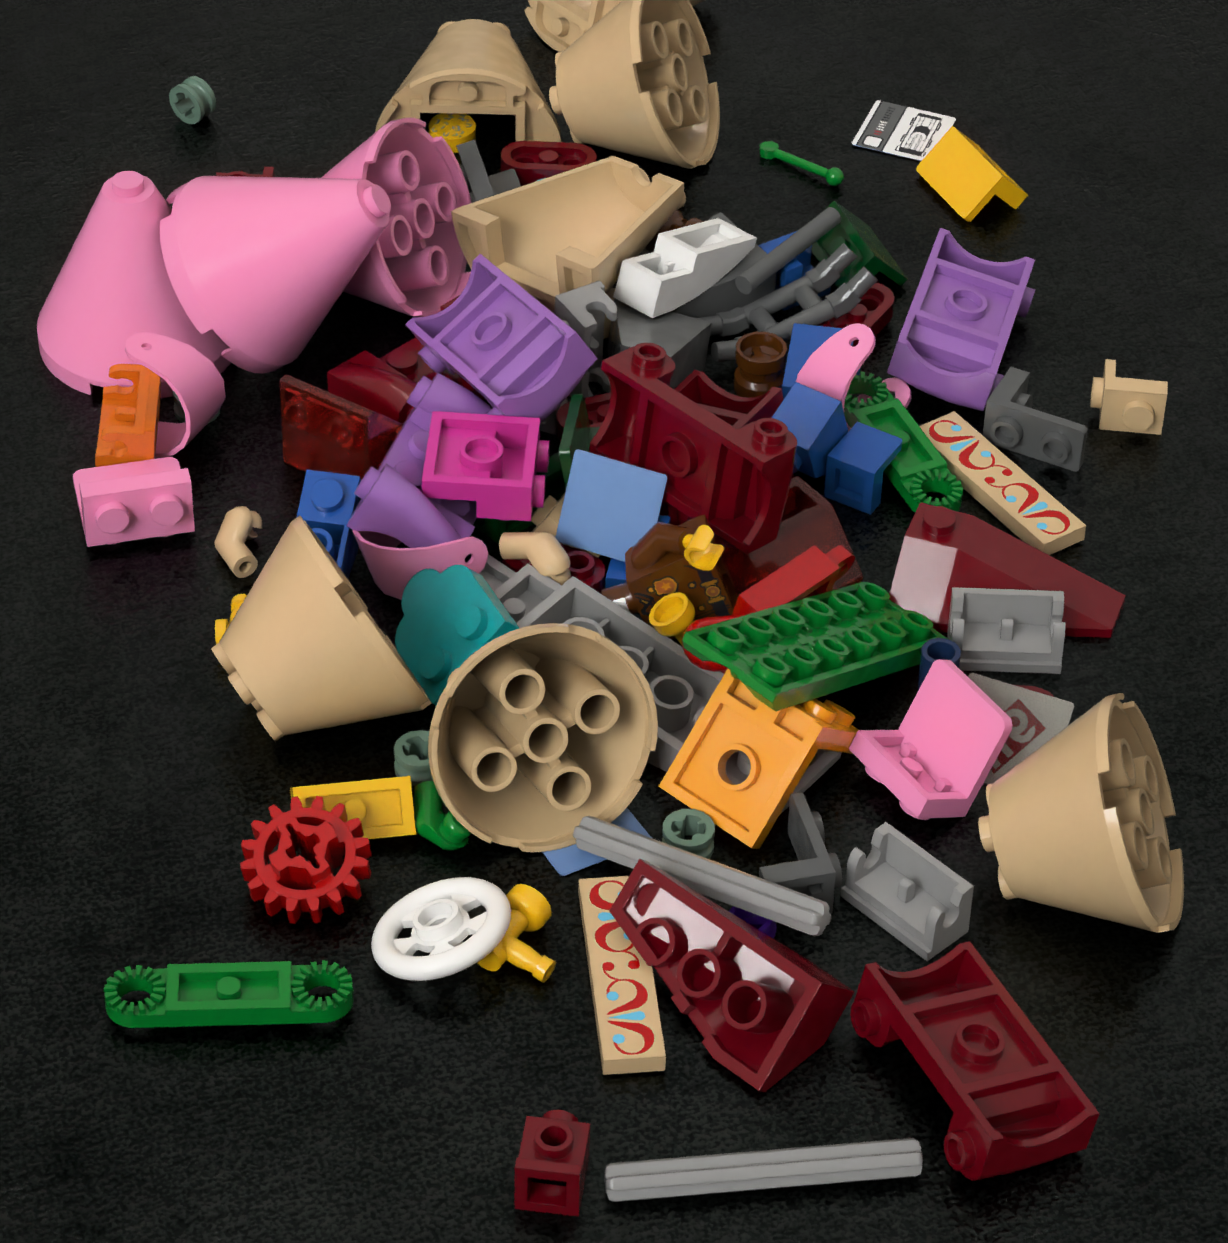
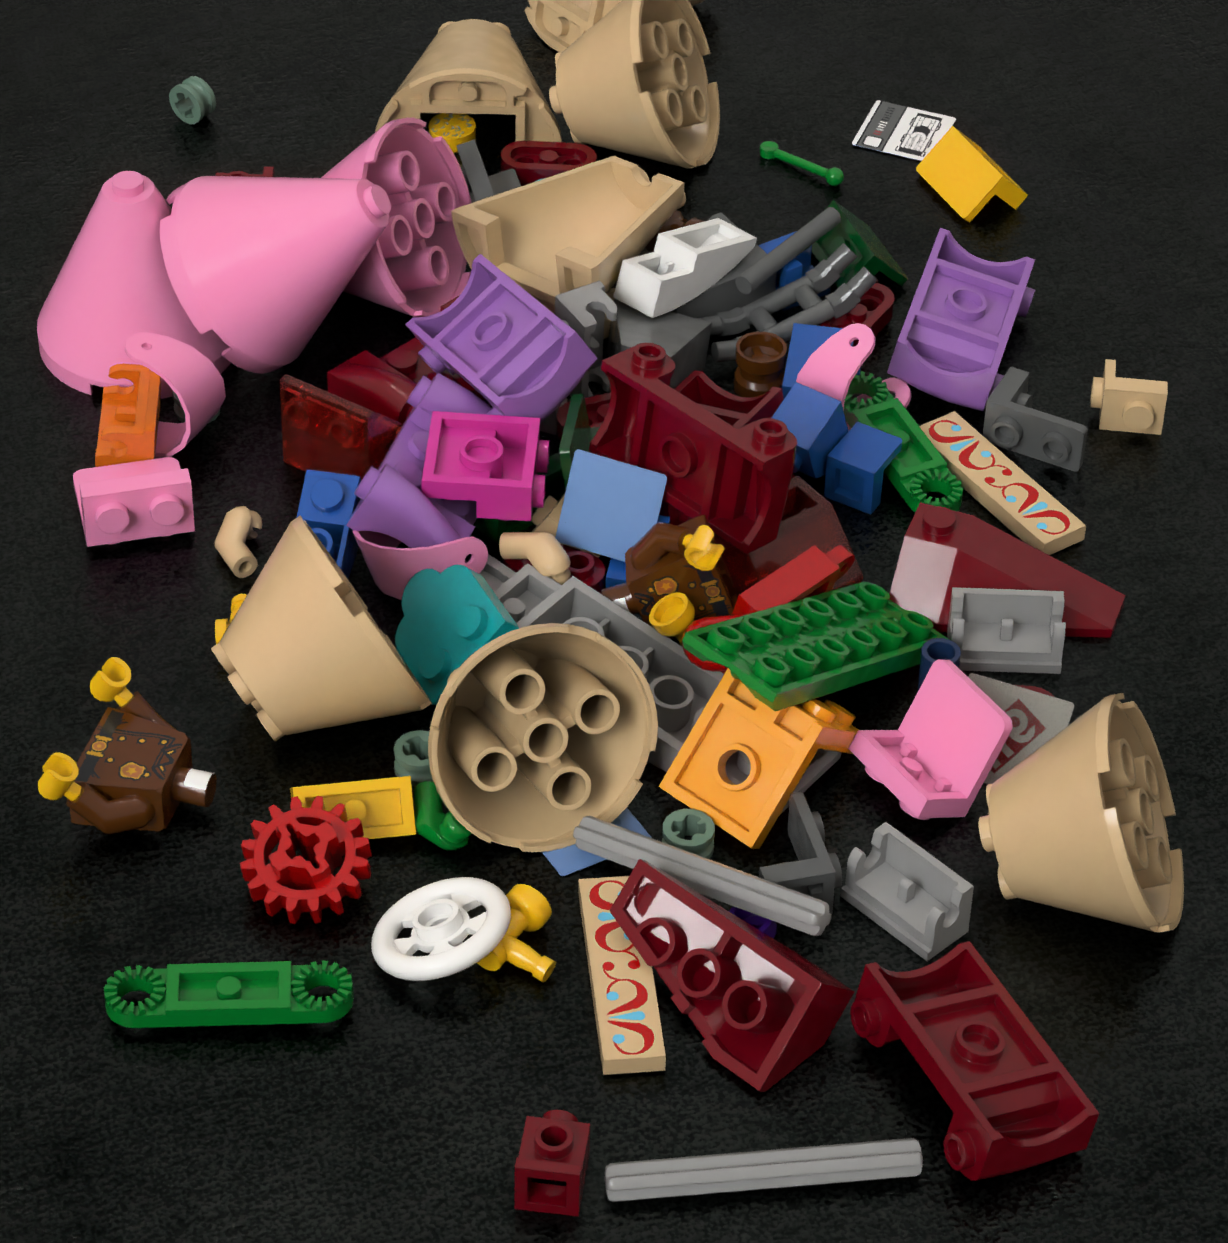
none -> reddish brown torso [38,657,217,834]

